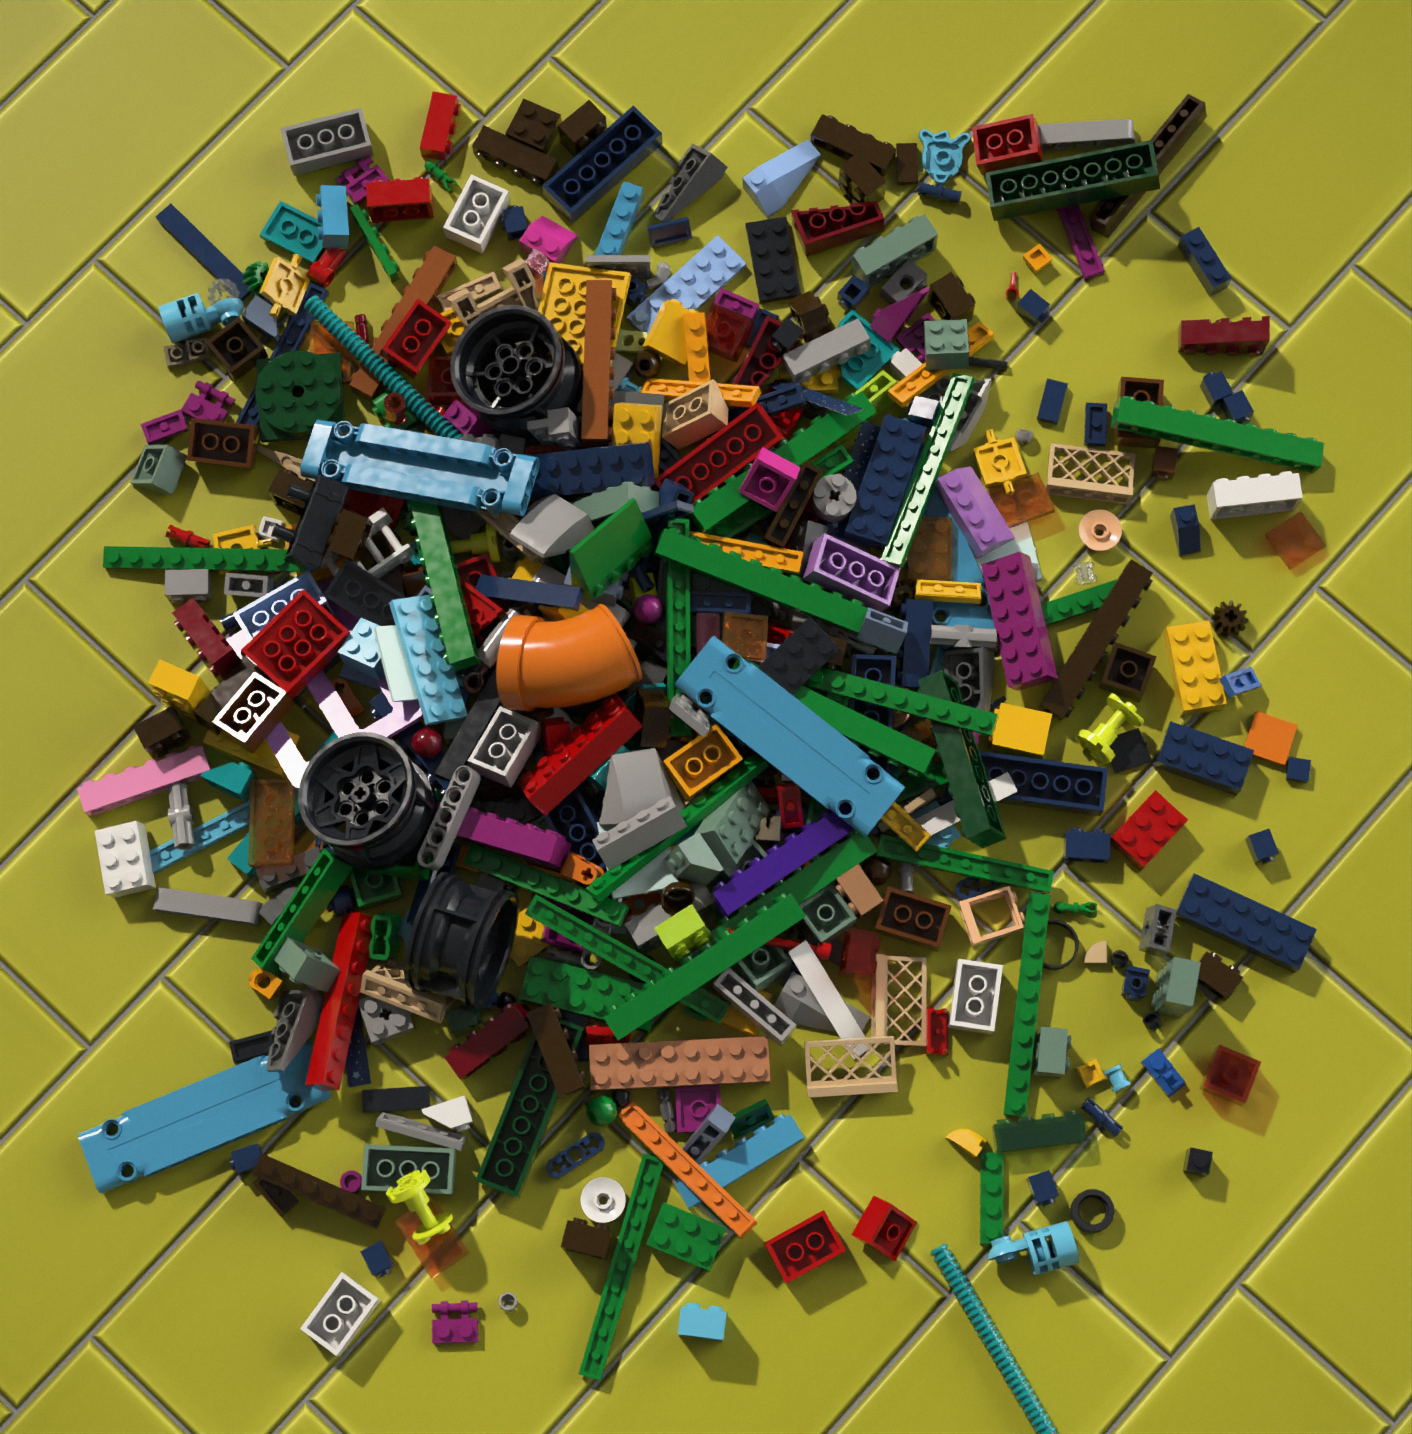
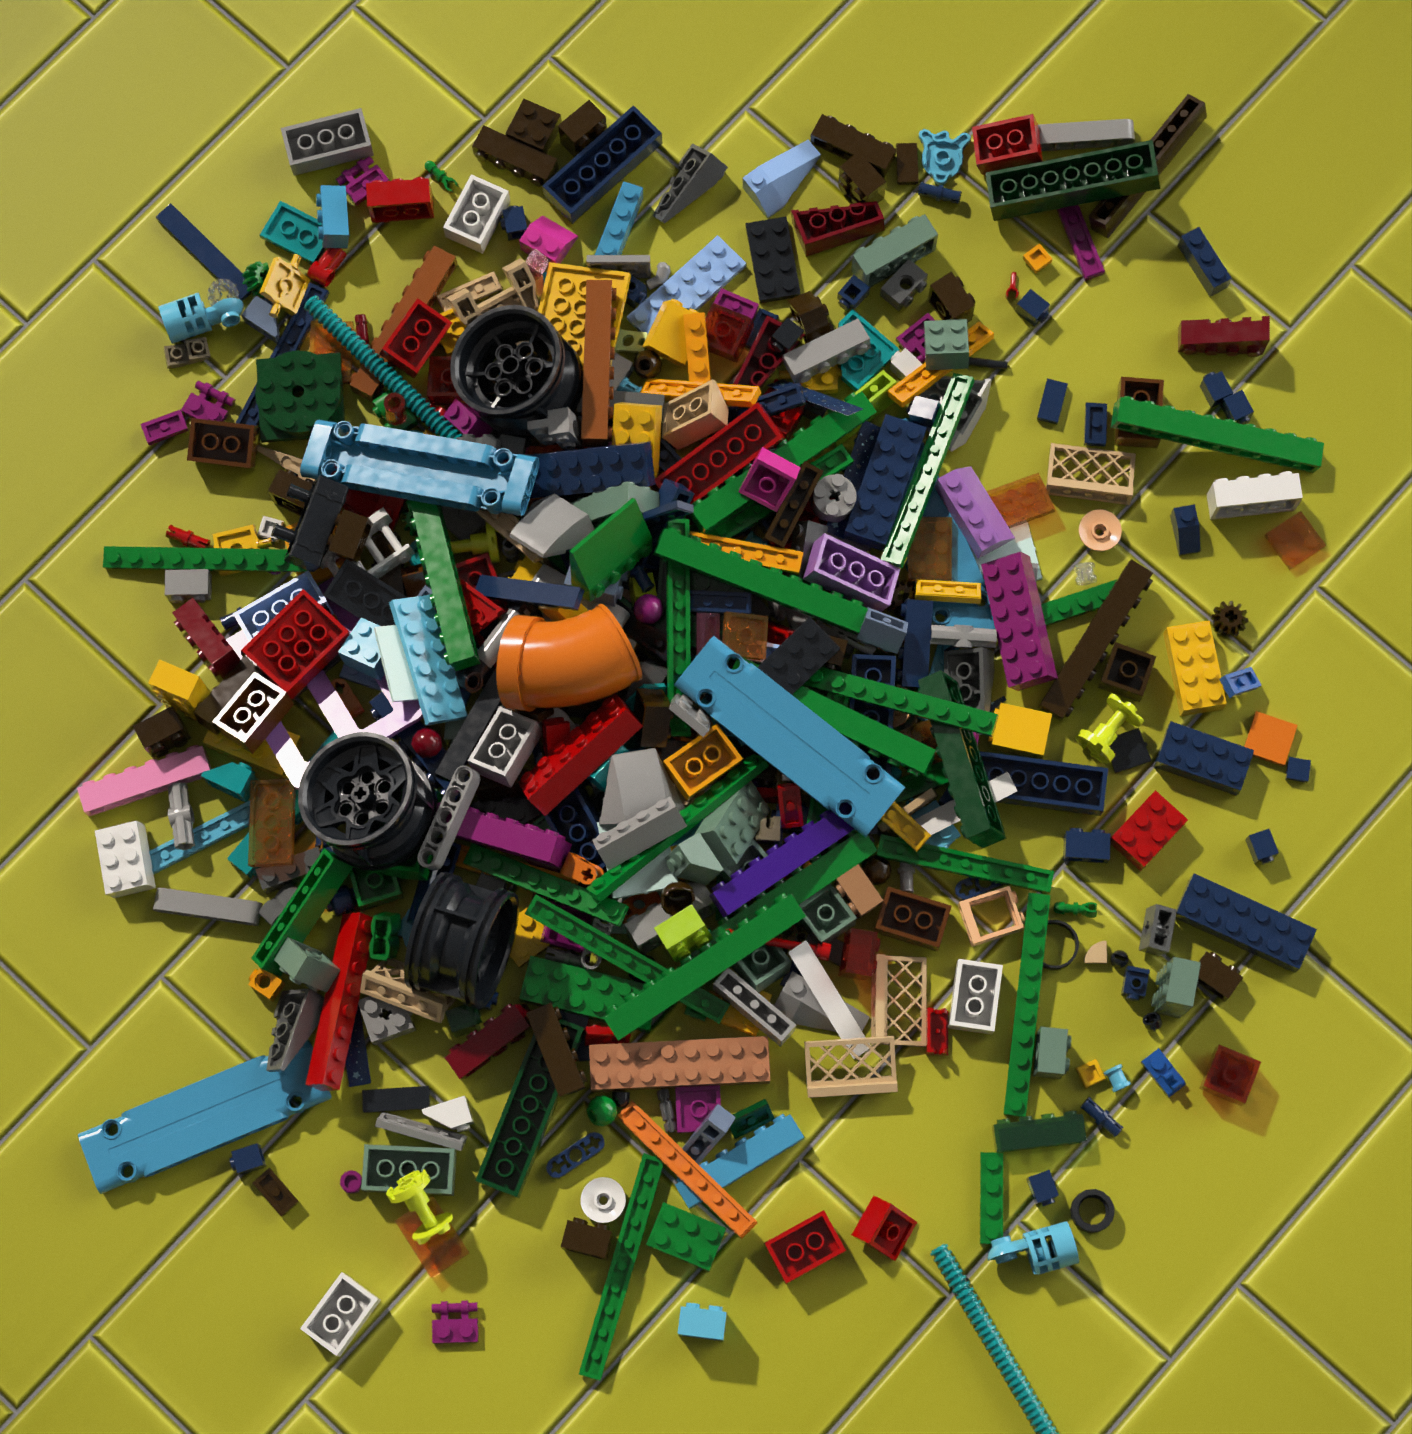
sand green slope [130,445,187,494] -> none
dark brown brick [205,317,268,381] -> none
light grey brick [224,573,274,597] -> none
black tile [229,1030,275,1064] -> none
dark brown brick [252,1153,386,1229] -> none
green plate [350,204,400,283] -> none
dark blue brick [360,1241,395,1278] -> none
red brick [420,91,461,161] -> none
black hinge [497,991,516,1009] -> none
light grey hinge [499,1292,517,1312] -> none
dark blue tile [647,217,692,248] -> none
magenta slope [869,287,930,342] -> none
yellow brick [945,1128,987,1158] -> none
yellow plate [973,429,1027,496] -> none
light grey hinge [1016,429,1033,445] -> none
reddish brown brick [1151,446,1178,481] -> none
black brick [1183,1147,1213,1176] -> none

